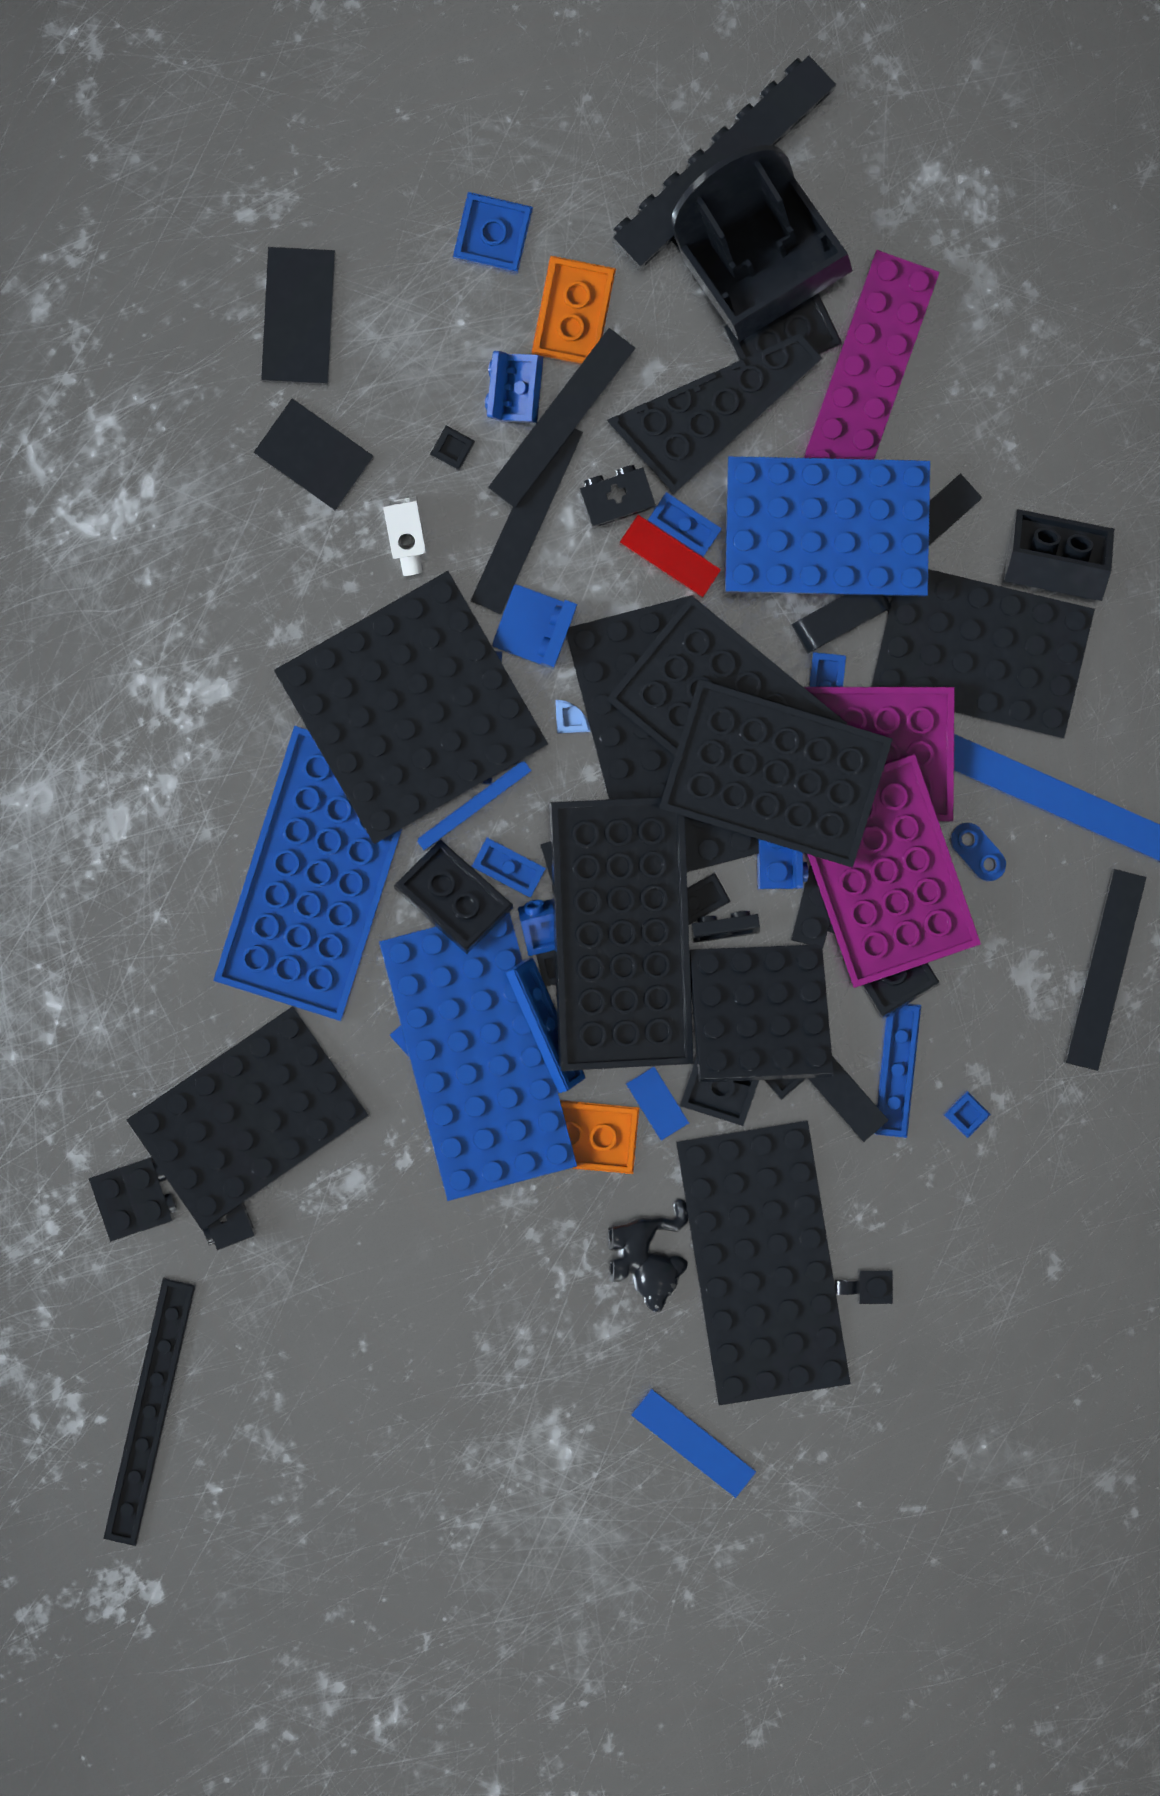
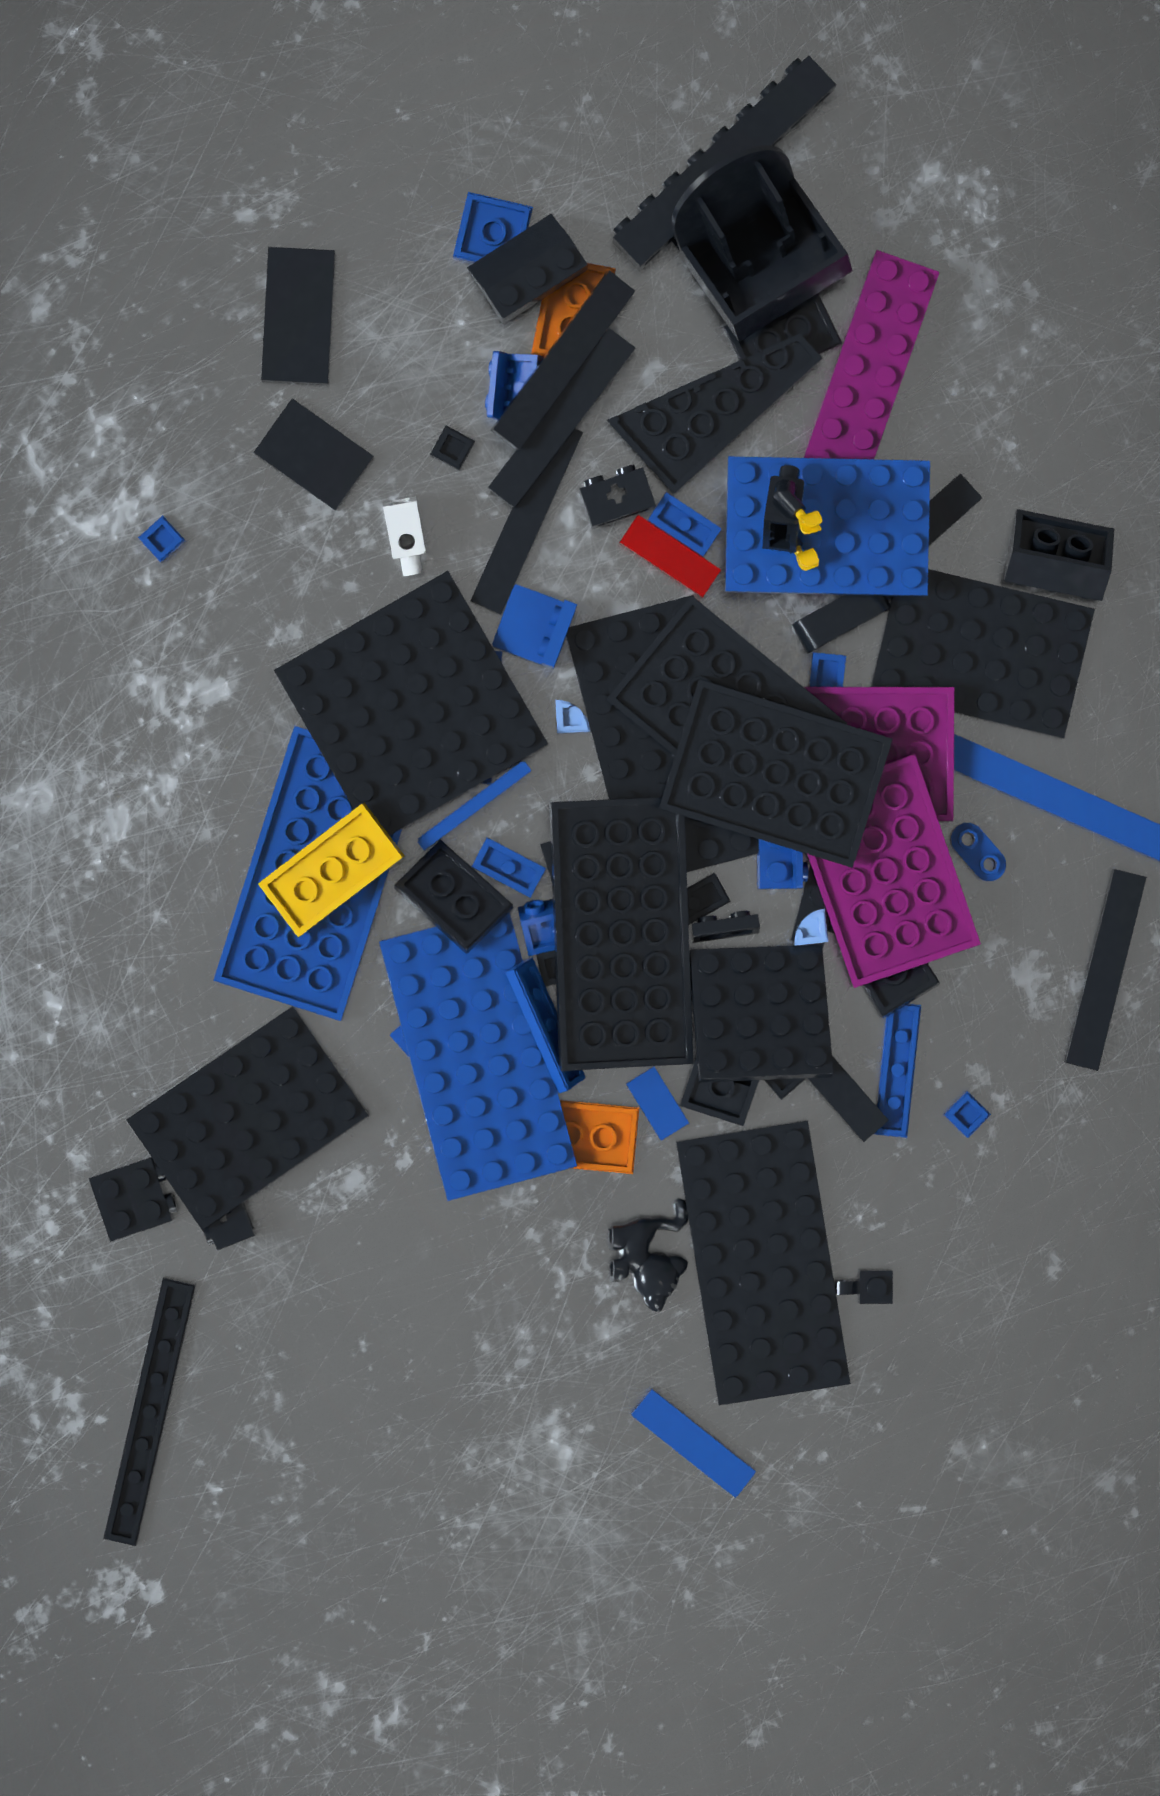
none -> blue tile [138,515,186,563]
none -> yellow plate [258,802,405,937]
none -> black slope [467,214,588,324]
none -> black tile [491,270,635,451]
none -> black torso [762,465,822,571]
none -> light blue tile [794,909,828,946]

